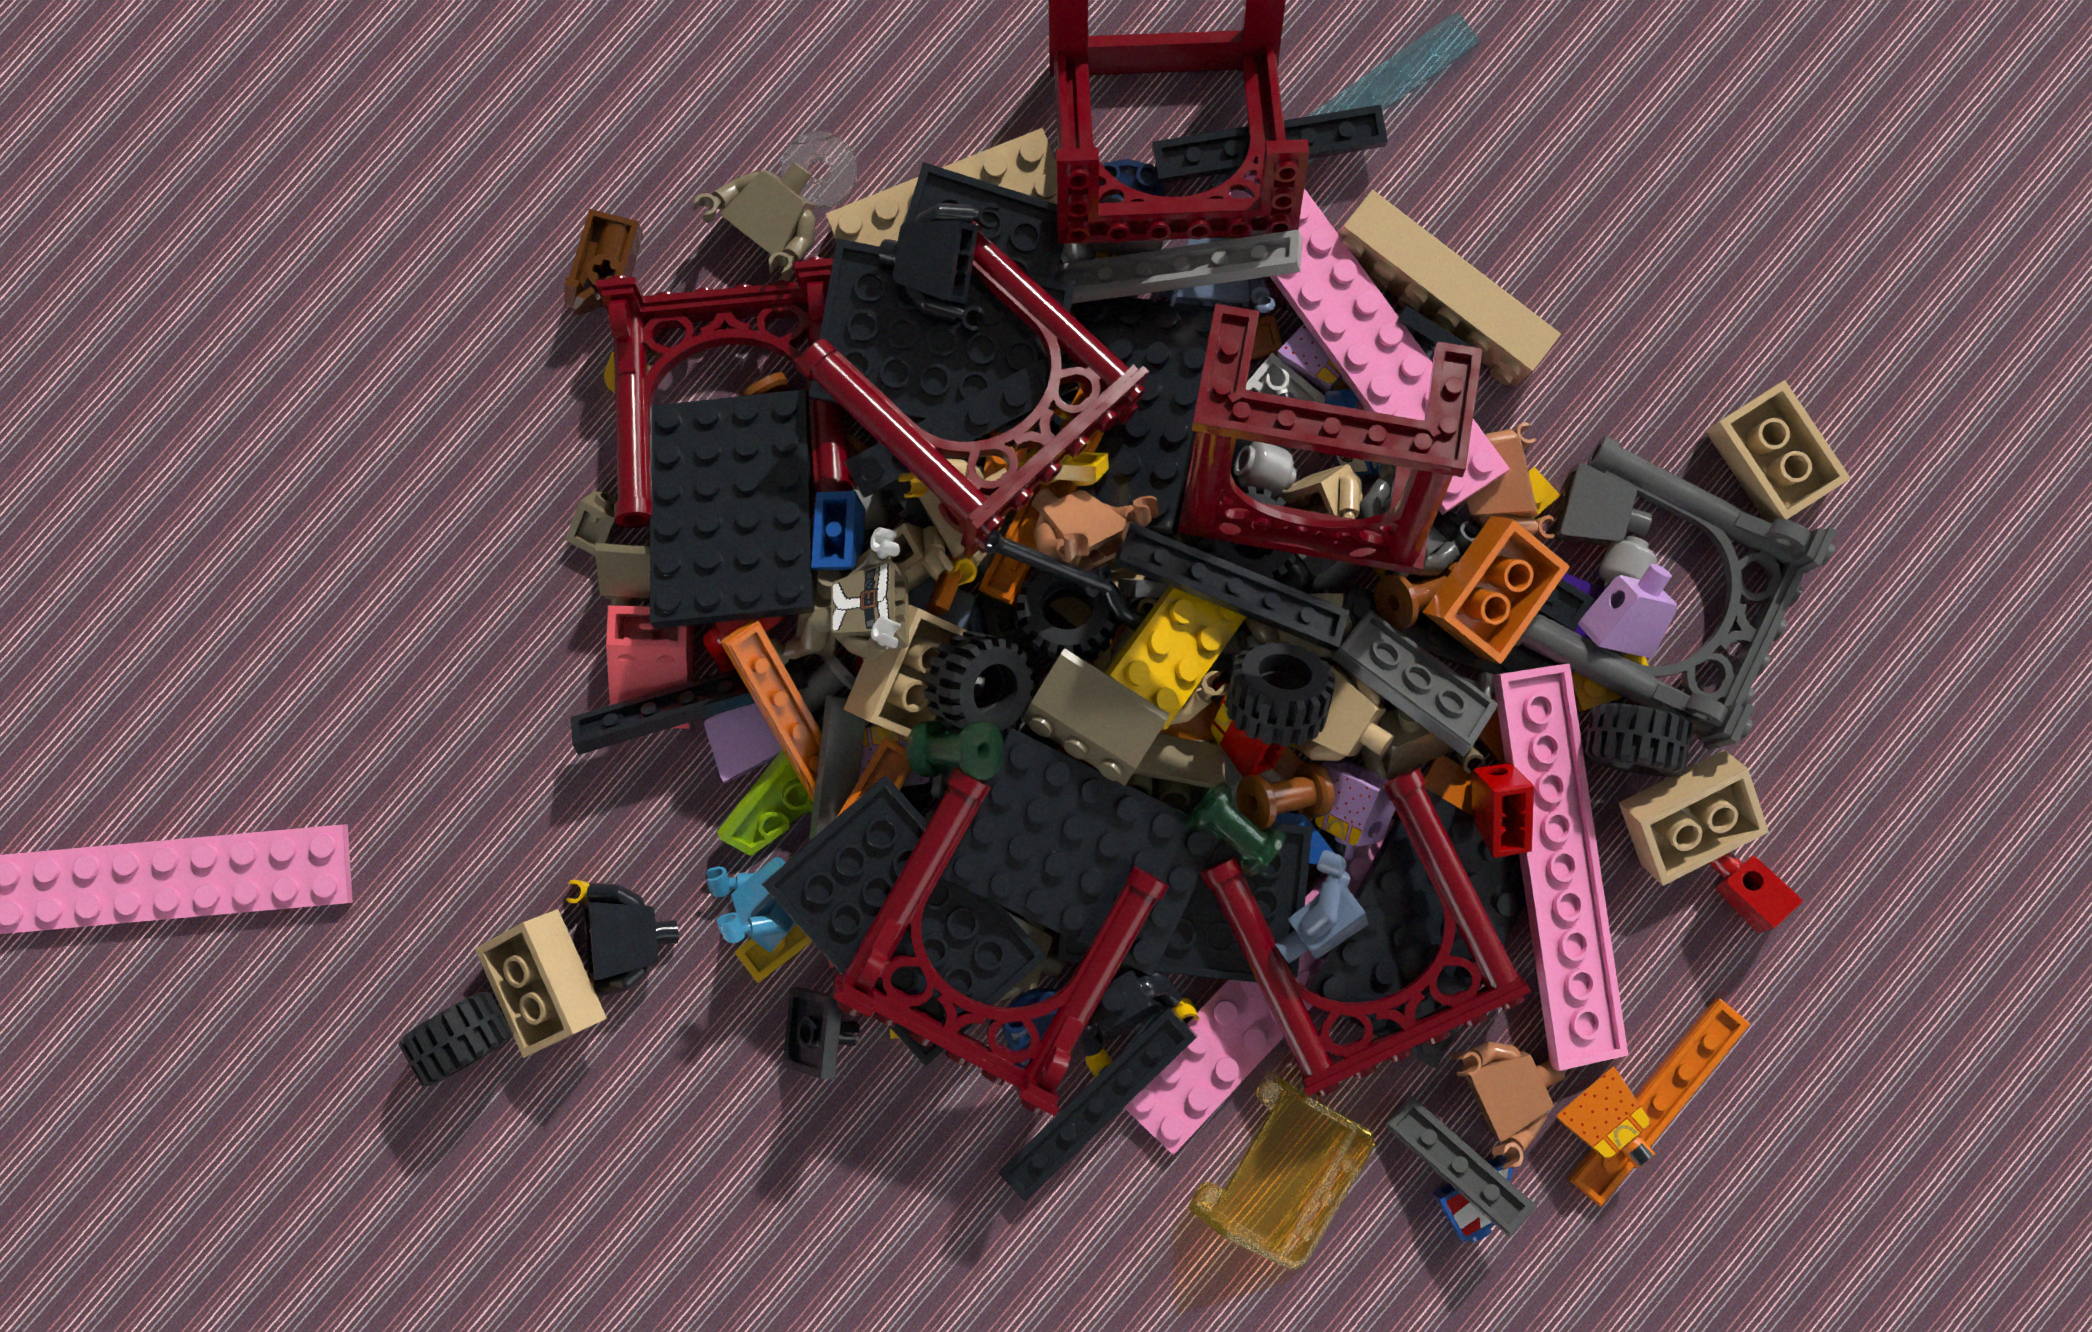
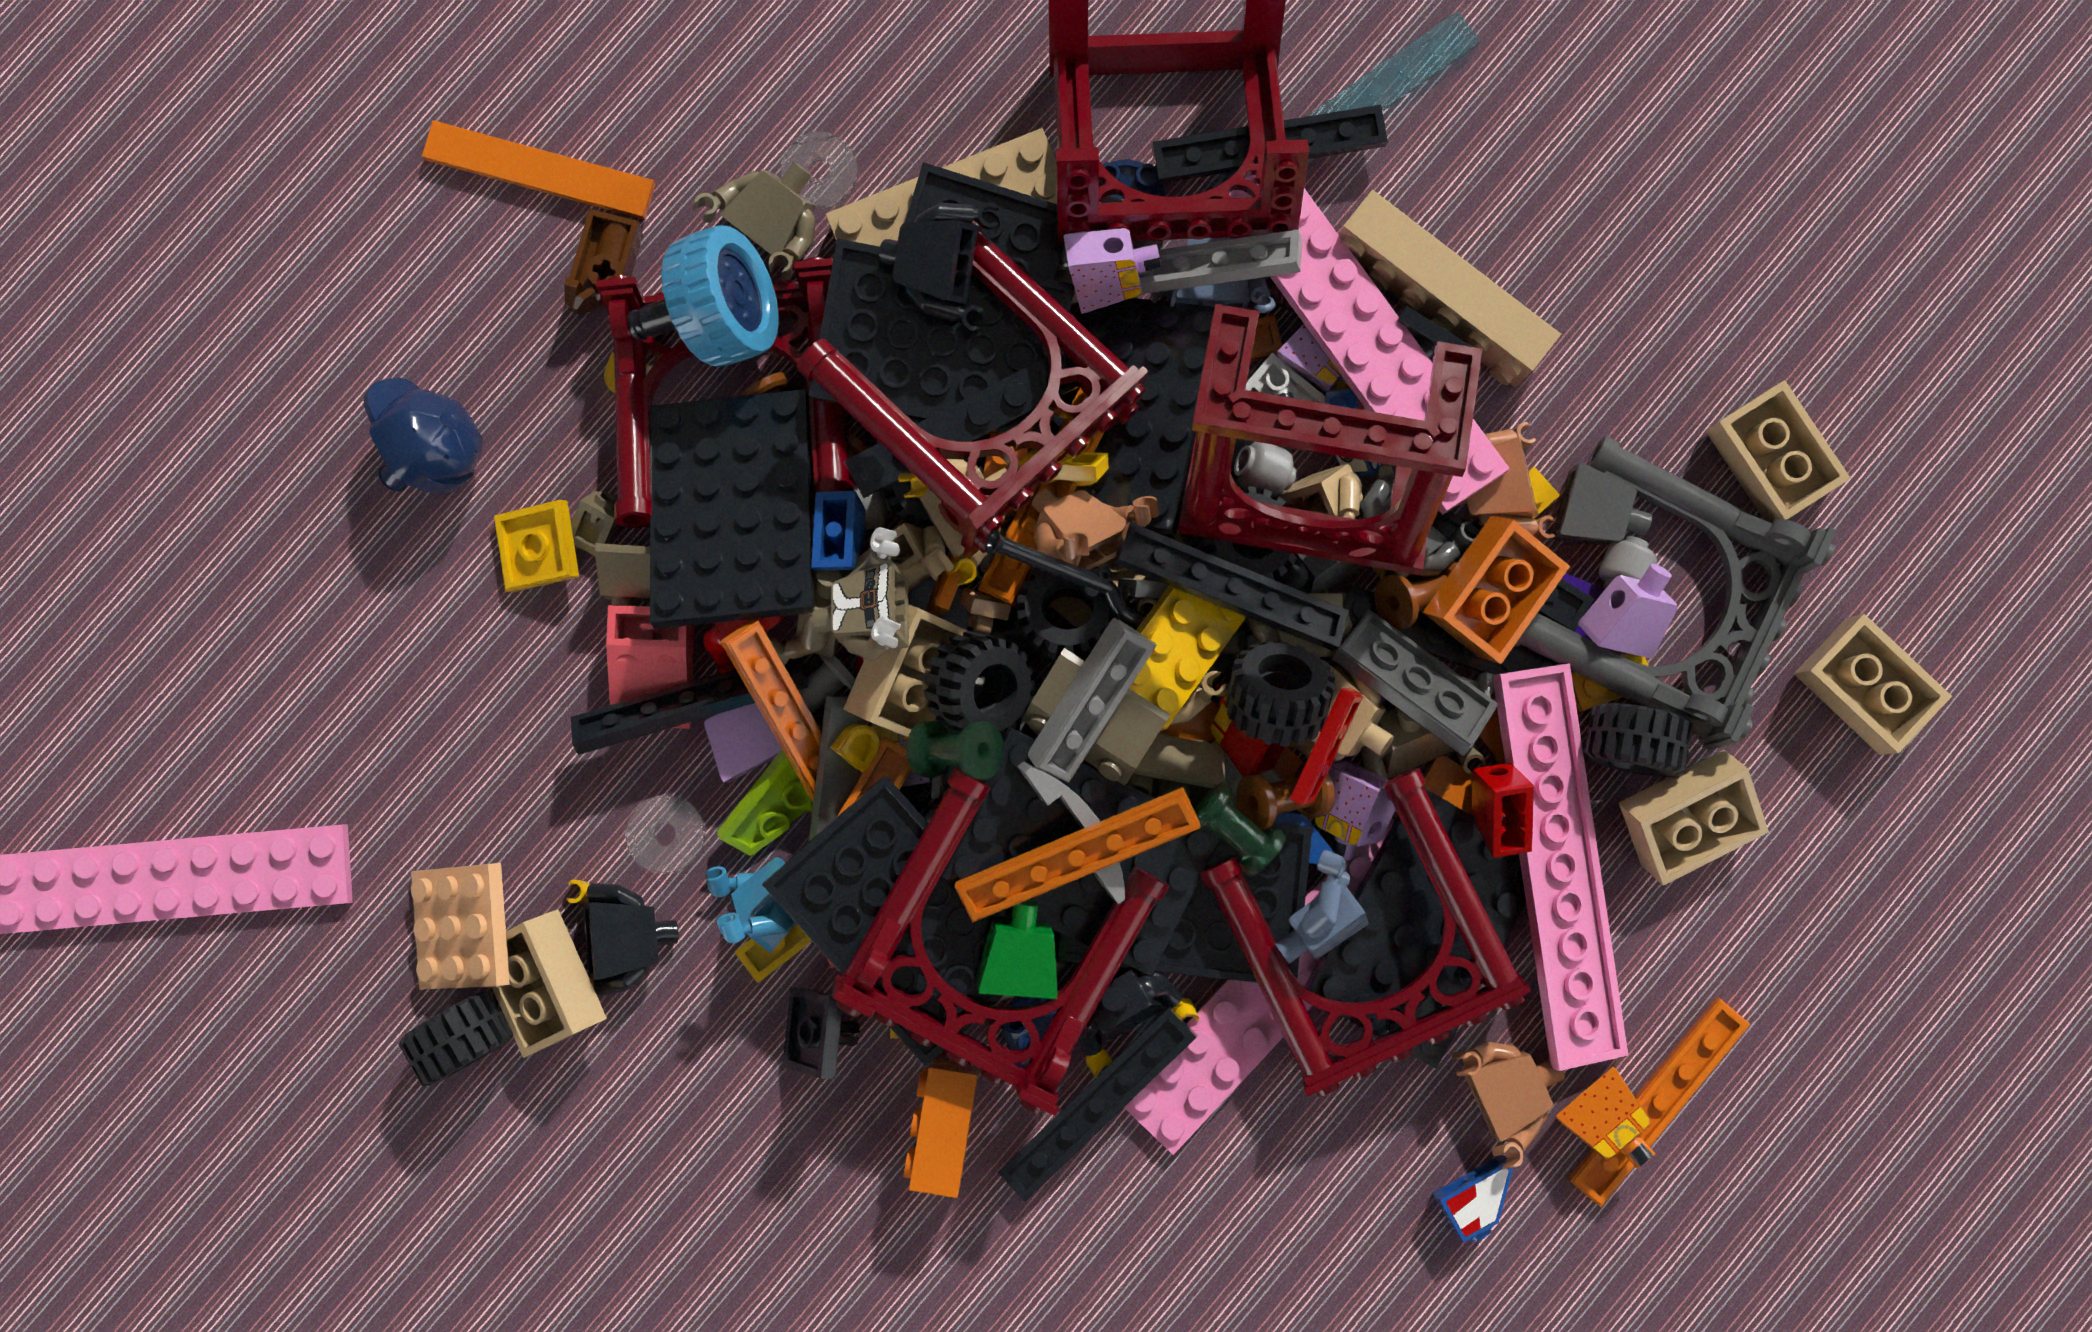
clear yellow windscreen [1187,1069,1374,1270] -> none
dark grey tile [1386,1096,1537,1238] -> none
red torso [1709,852,1803,934] -> none
none -> dark blue piece [363,378,483,494]
none -> light nougat plate [411,863,510,990]
none -> orange tile [422,120,656,220]
none -> yellow tile [494,500,579,592]
none -> clear tile [625,795,706,874]
none -> dark azure wheel [627,225,779,367]
none -> yellow tile [830,723,880,773]
none -> orange brick [903,1059,979,1198]
none -> orange tile [955,787,1200,923]
none -> light nougat tile [960,588,1011,635]
none -> green torso [976,900,1057,999]
none -> light grey slope [1017,762,1125,904]
none -> light grey slope [1028,618,1157,782]
none -> lavender torso [1064,228,1162,314]
none -> red tile [1290,688,1363,805]
none -> tan brick [1794,614,1952,755]

